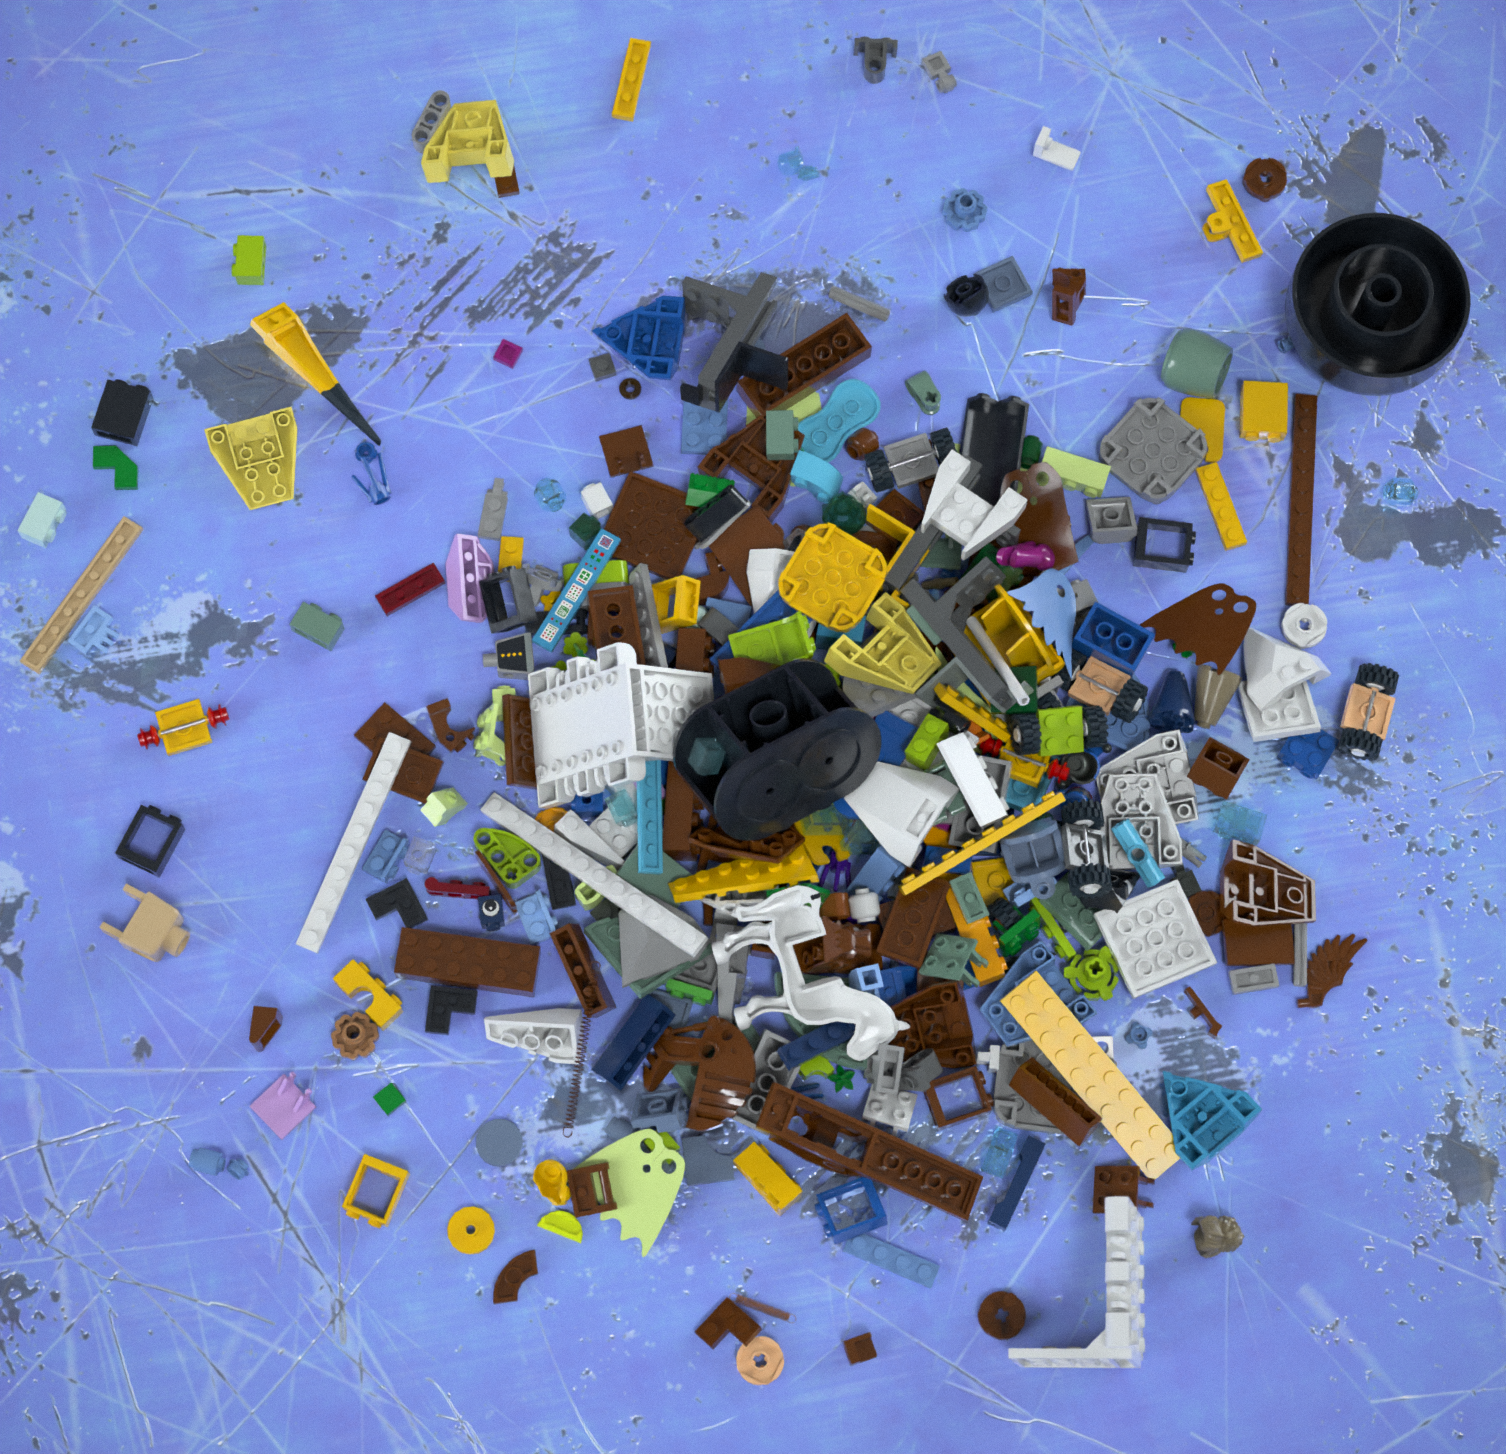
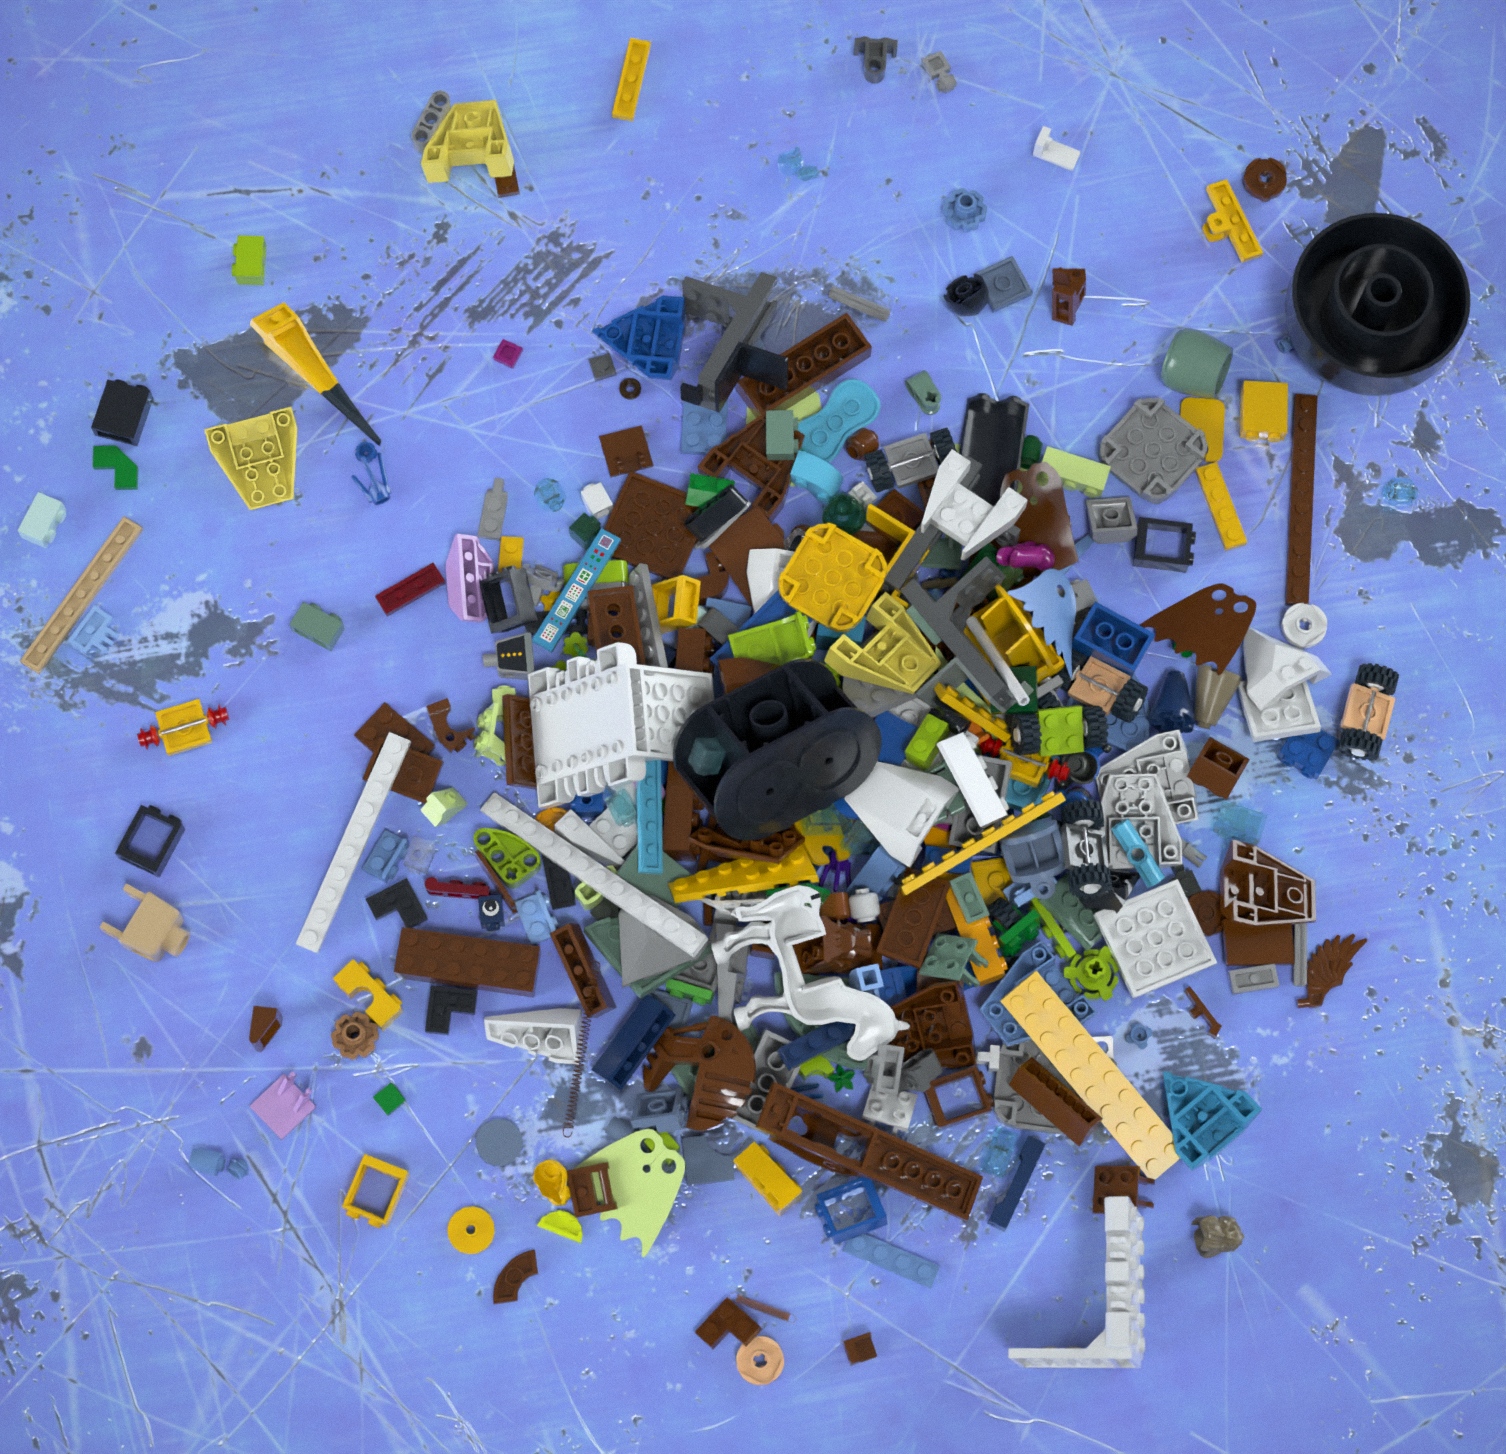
reddish brown plate [978,1291,1026,1340] -> none

